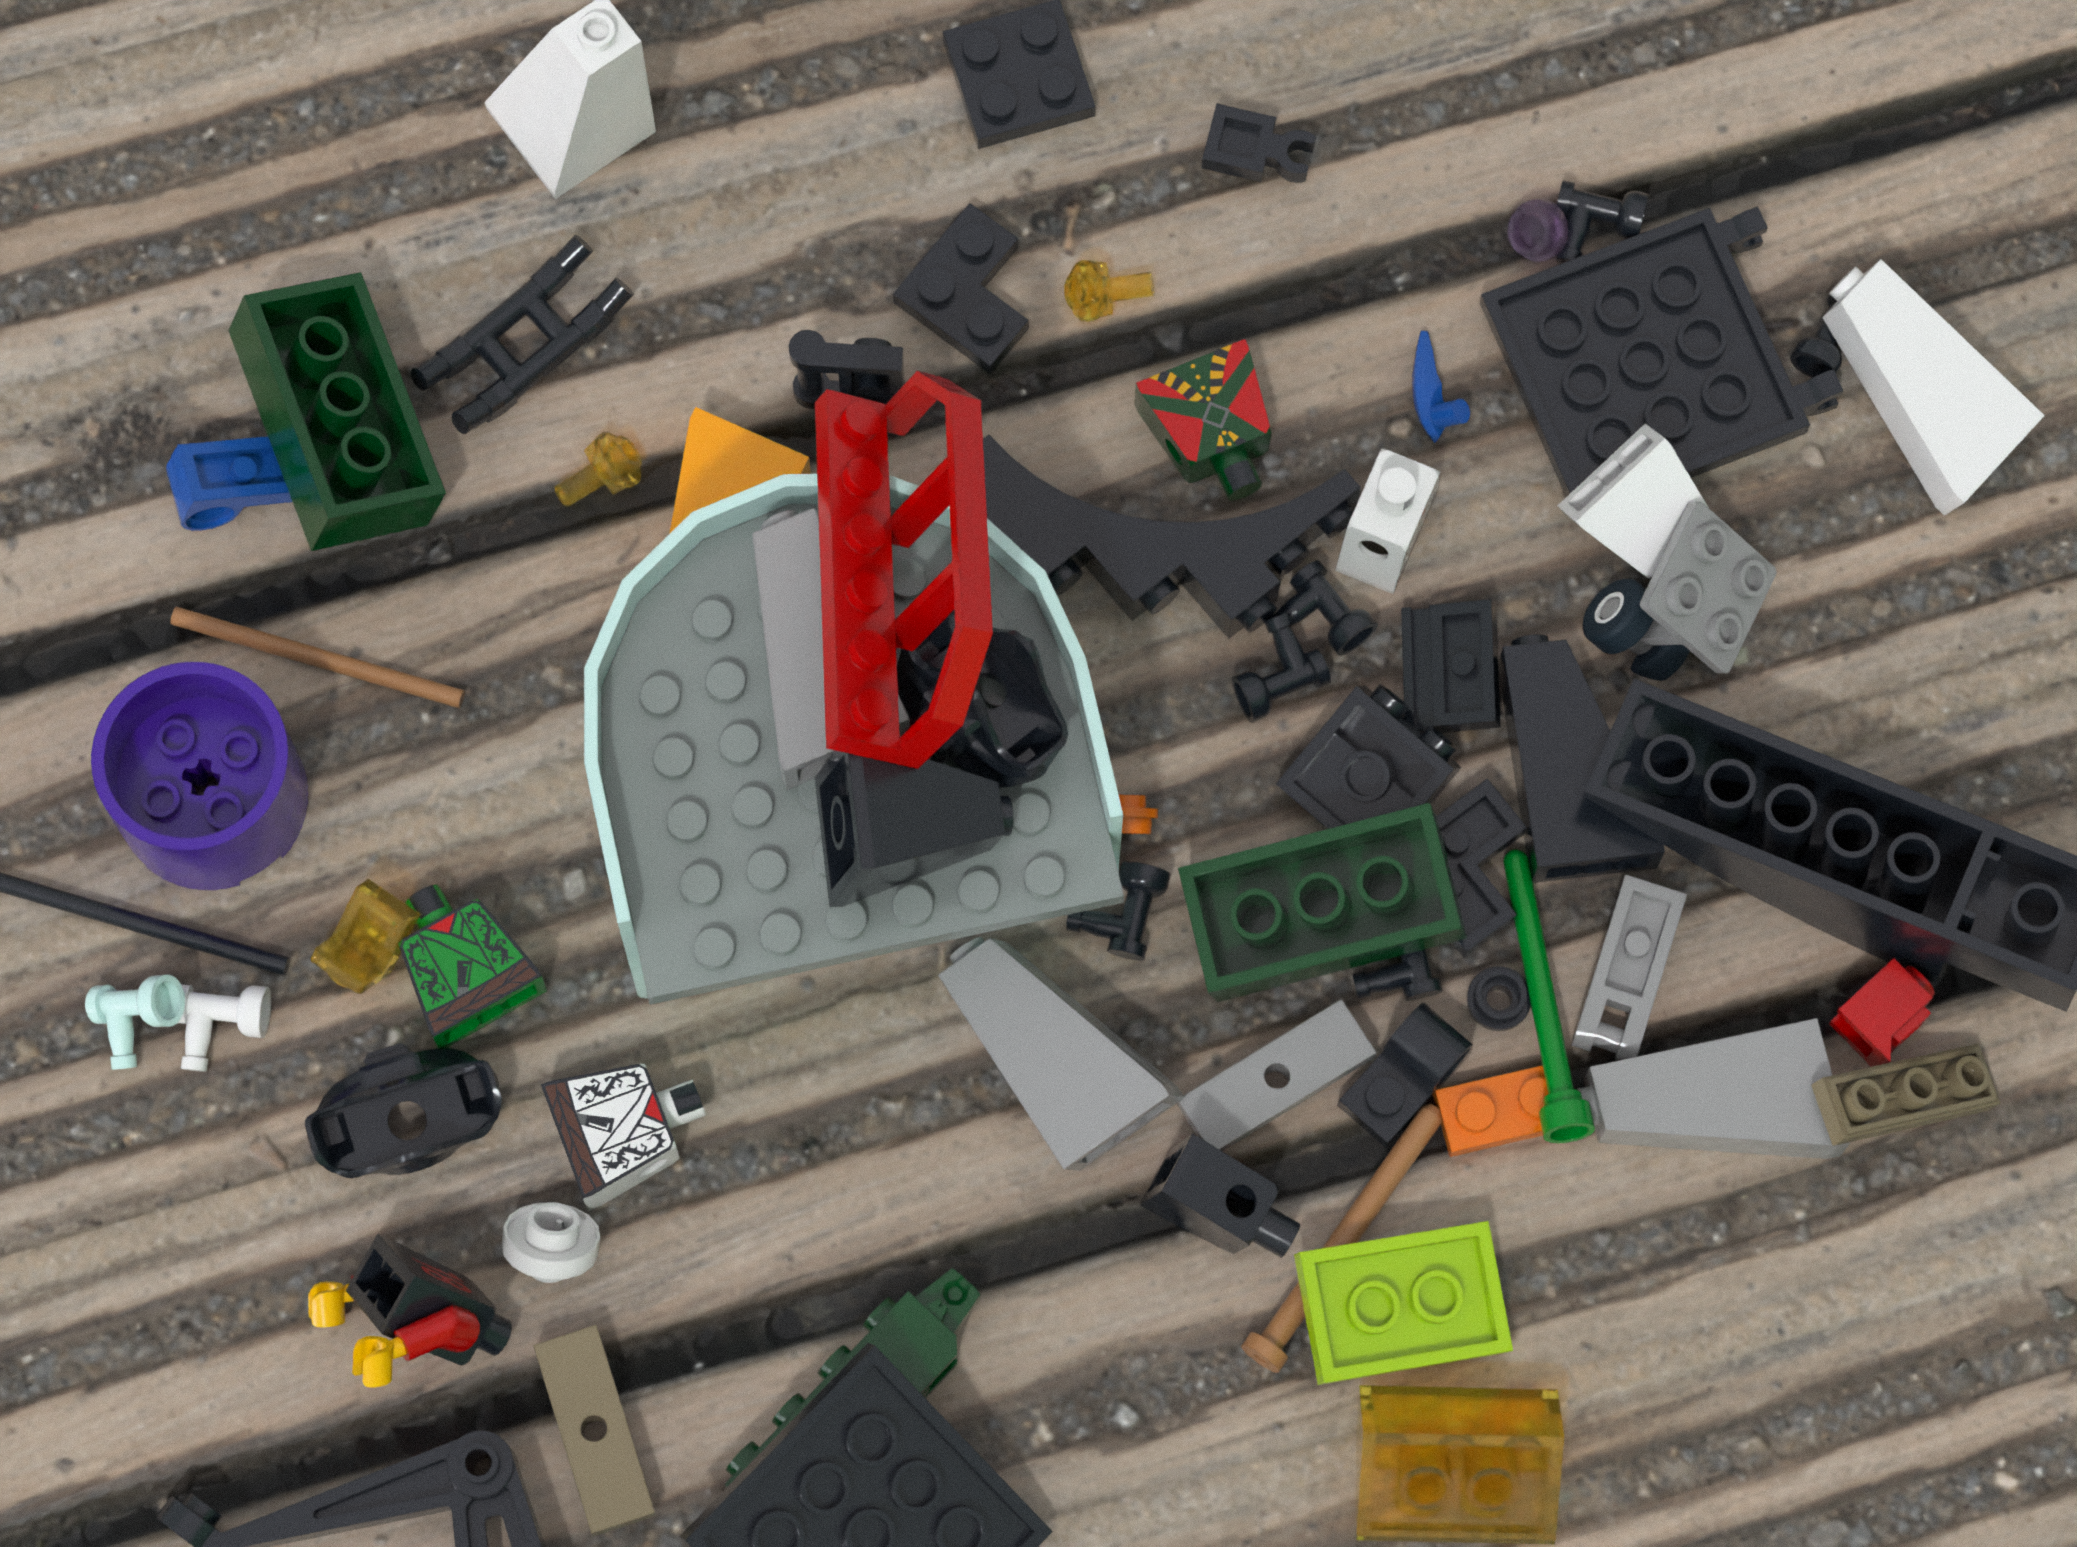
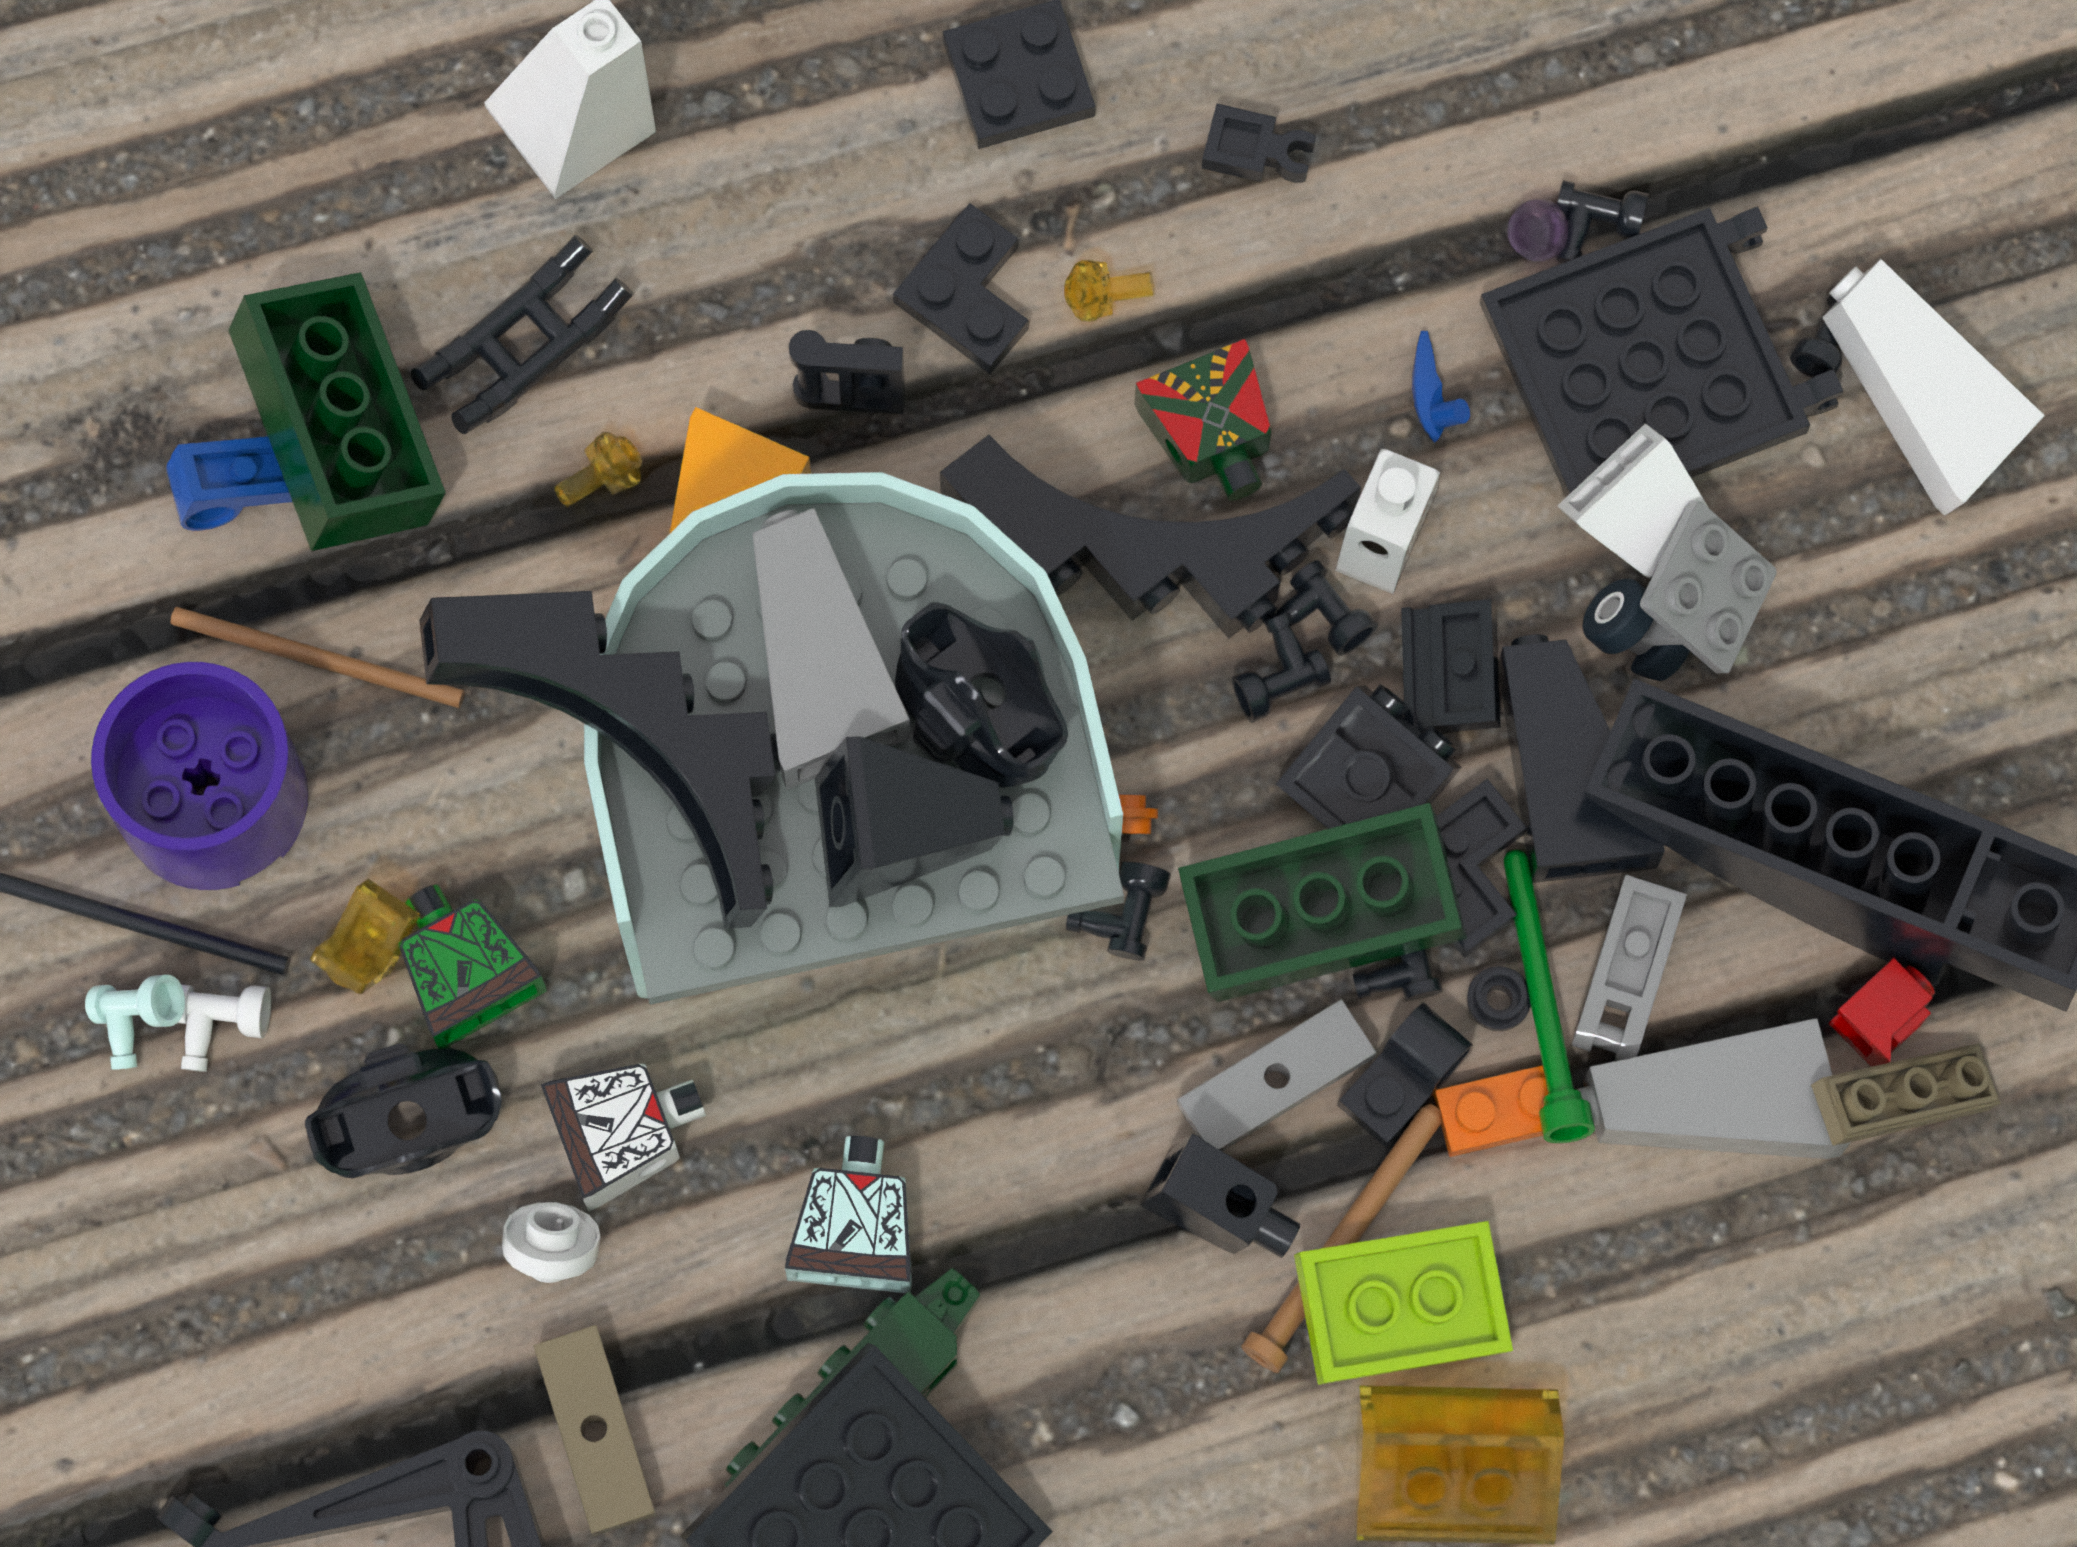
torso [308,1234,512,1388] -> none
red plate [815,371,993,769] -> none
light grey slope [938,937,1185,1171] -> none
none -> black arch [419,591,780,929]
none -> torso [785,1136,912,1293]

